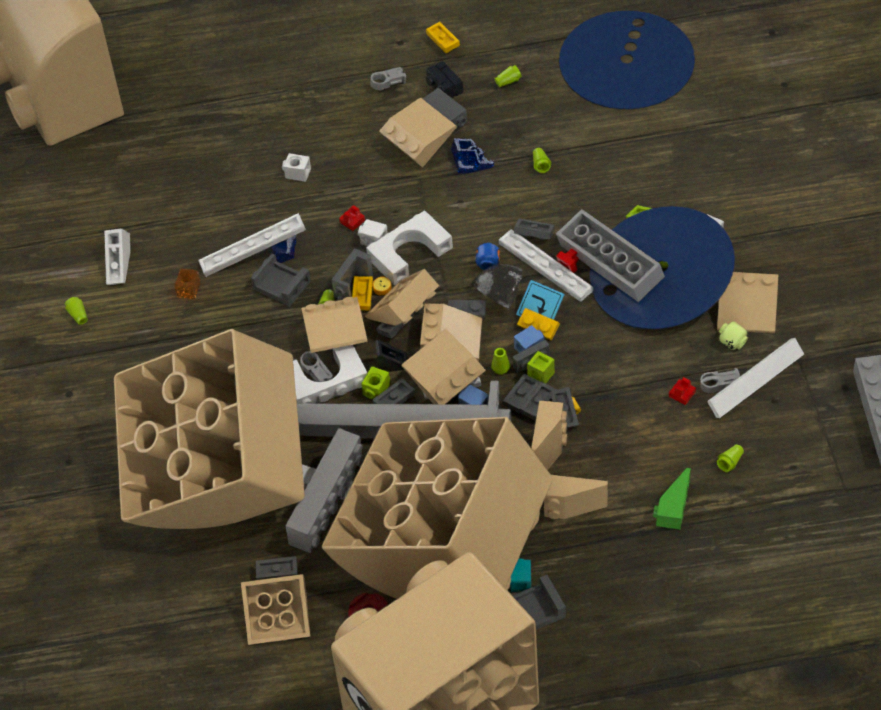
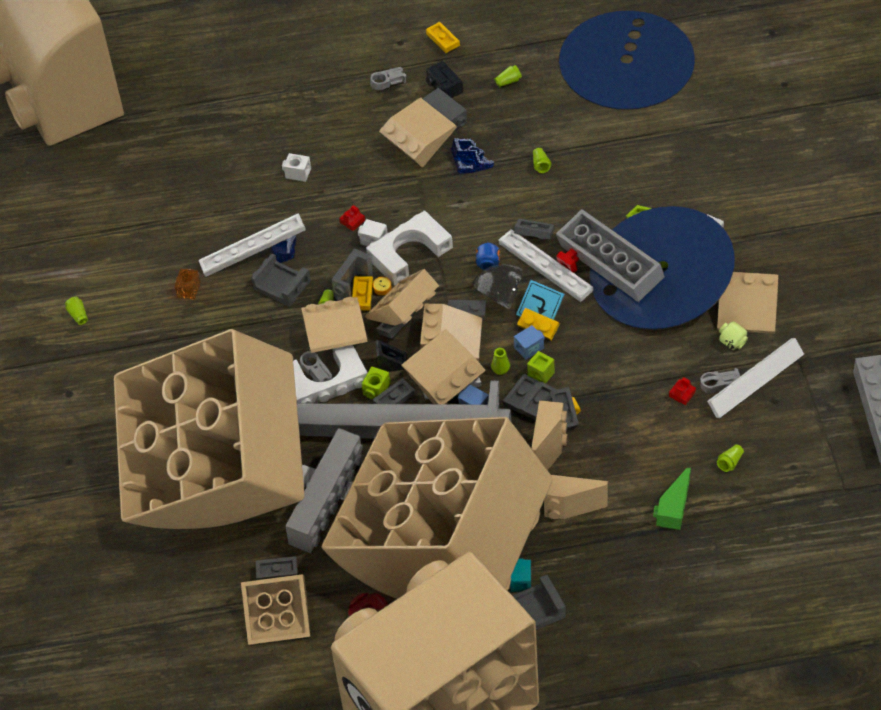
white slope [105,229,130,285] -> none
dark grey plate [513,340,550,373] -> none

